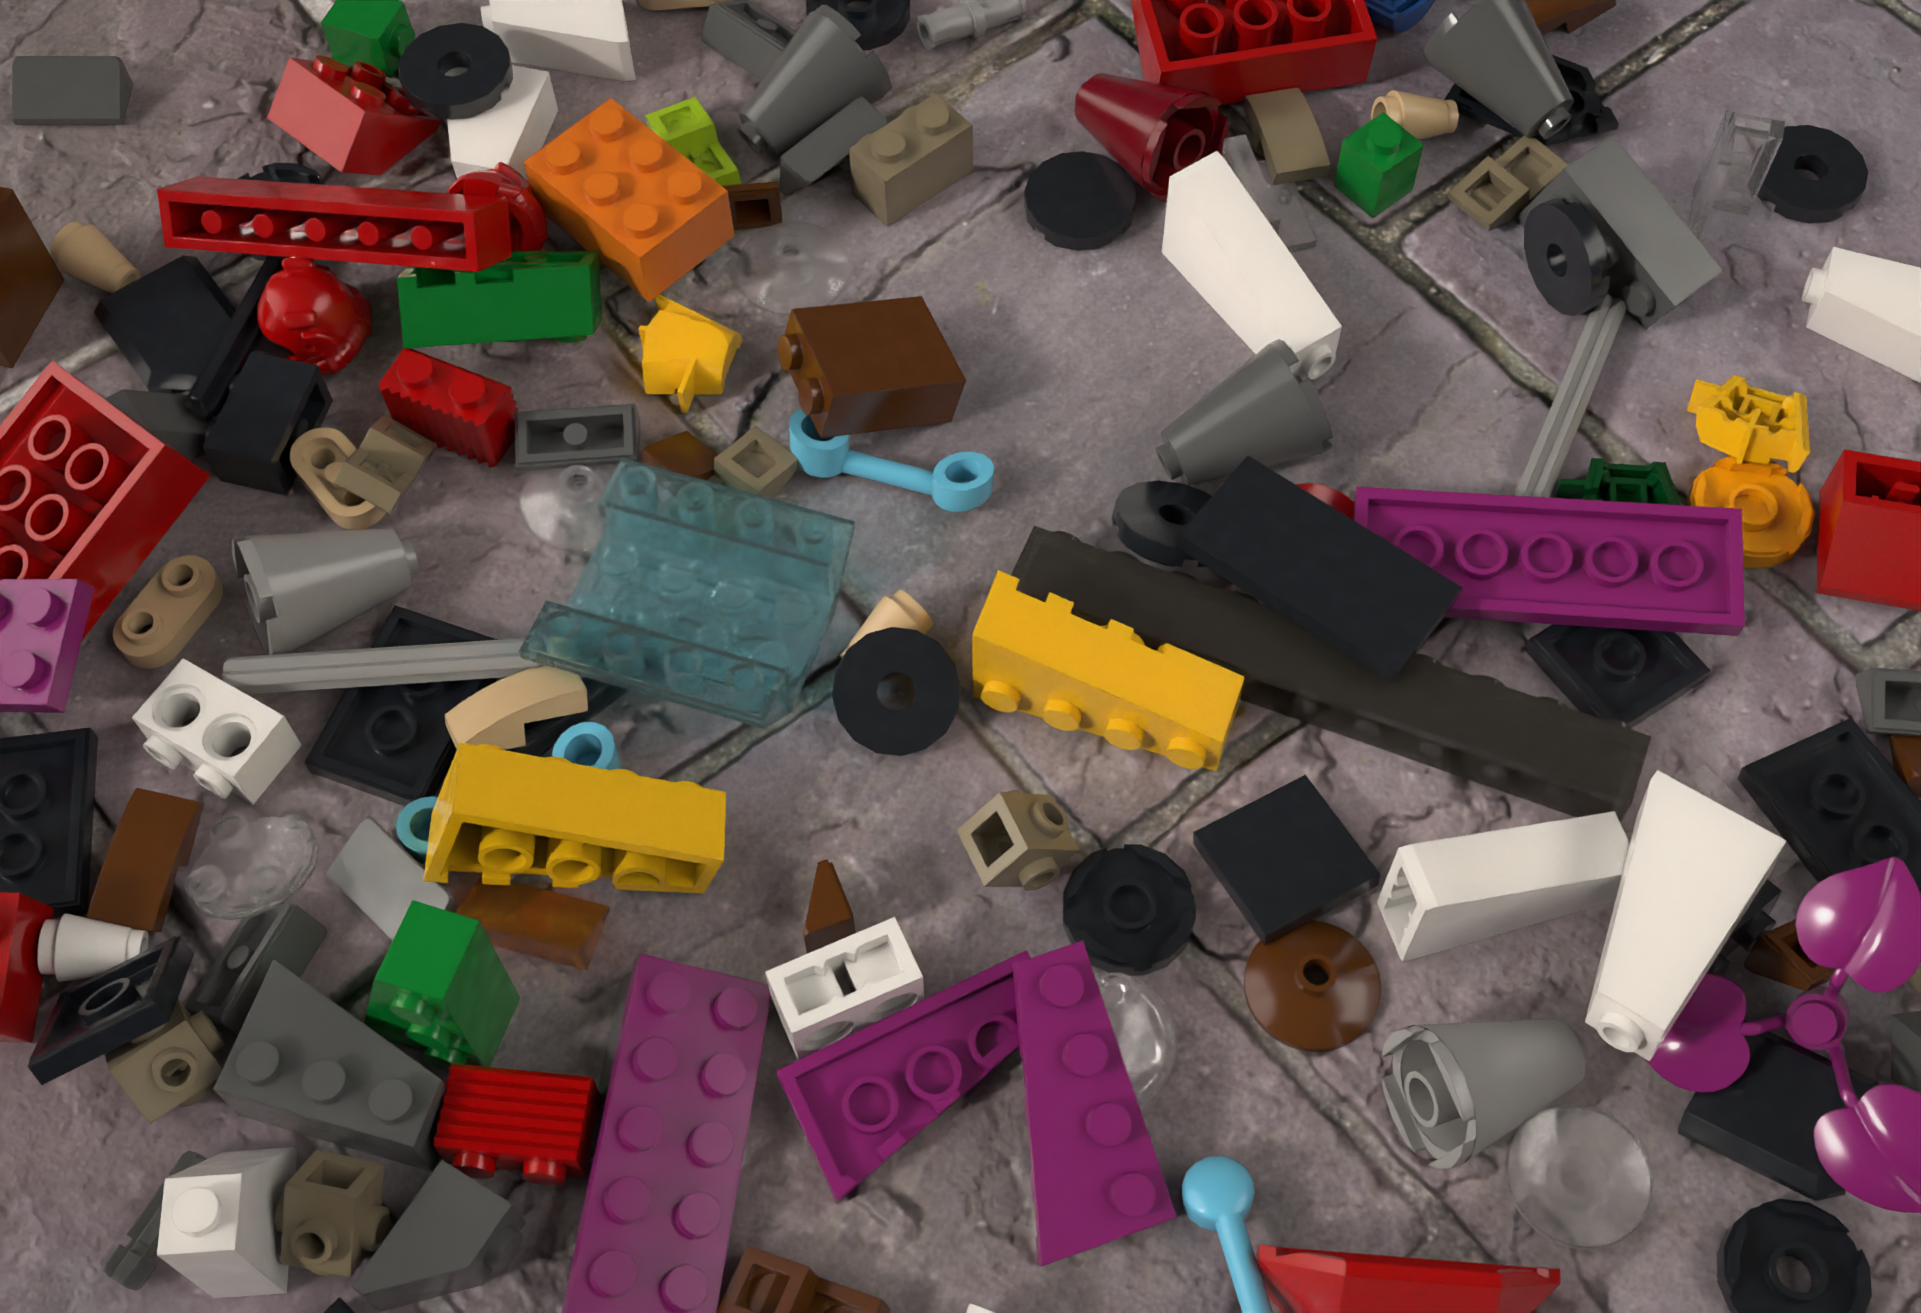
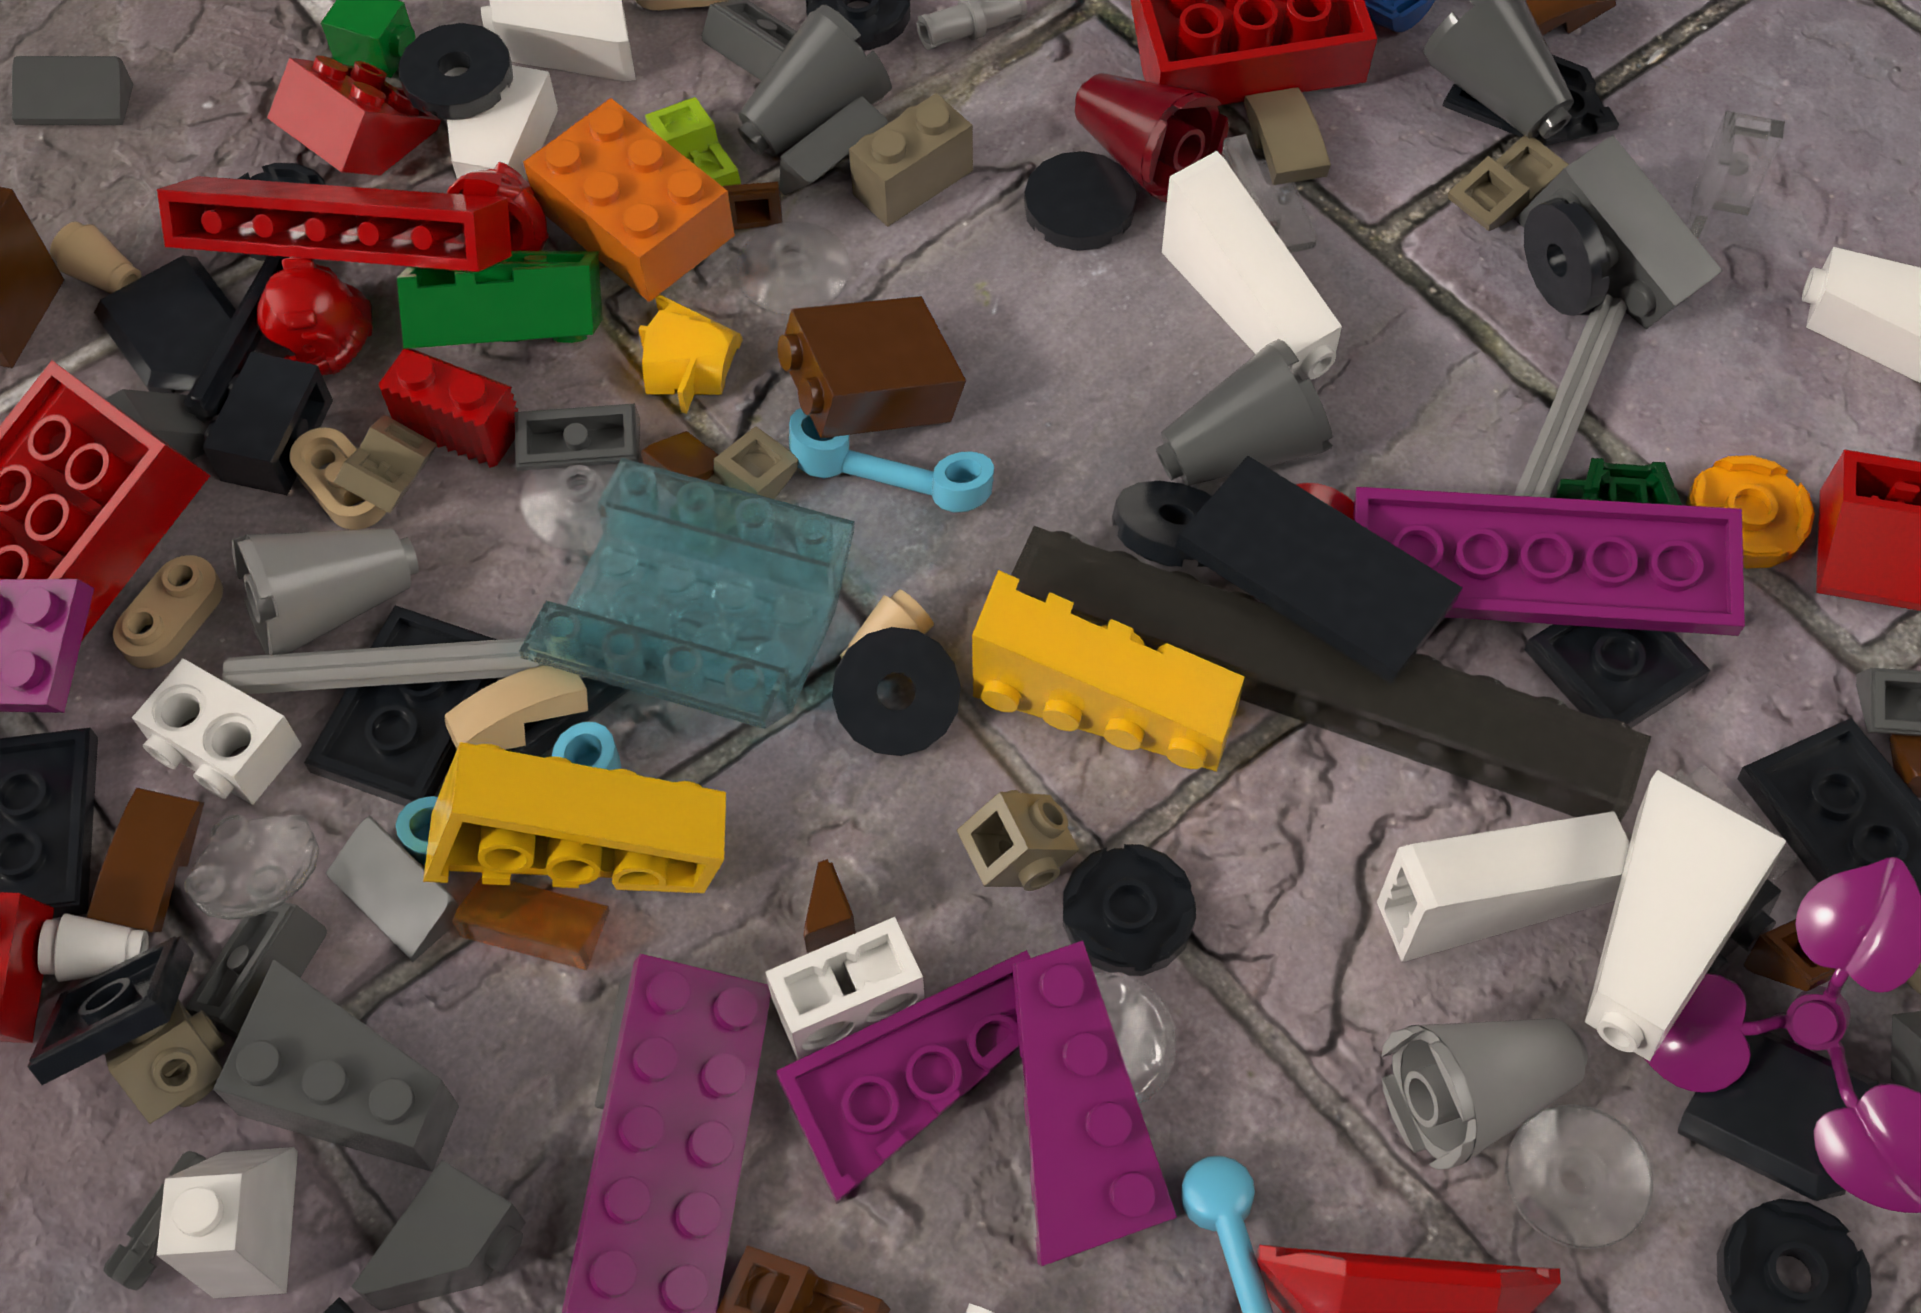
dark tan brick [274,1150,390,1278] -> none
green wedge [364,900,520,1072] -> none
red brick [434,1063,600,1186] -> none
black tile [1193,775,1380,946] -> none
reddish brown dish [1244,920,1381,1052] -> none
green brick [1334,112,1424,218] -> none
tan cone [1371,90,1459,140] -> none
yellow piece [1686,375,1810,473] -> none
black tile [1748,125,1868,223] -> none

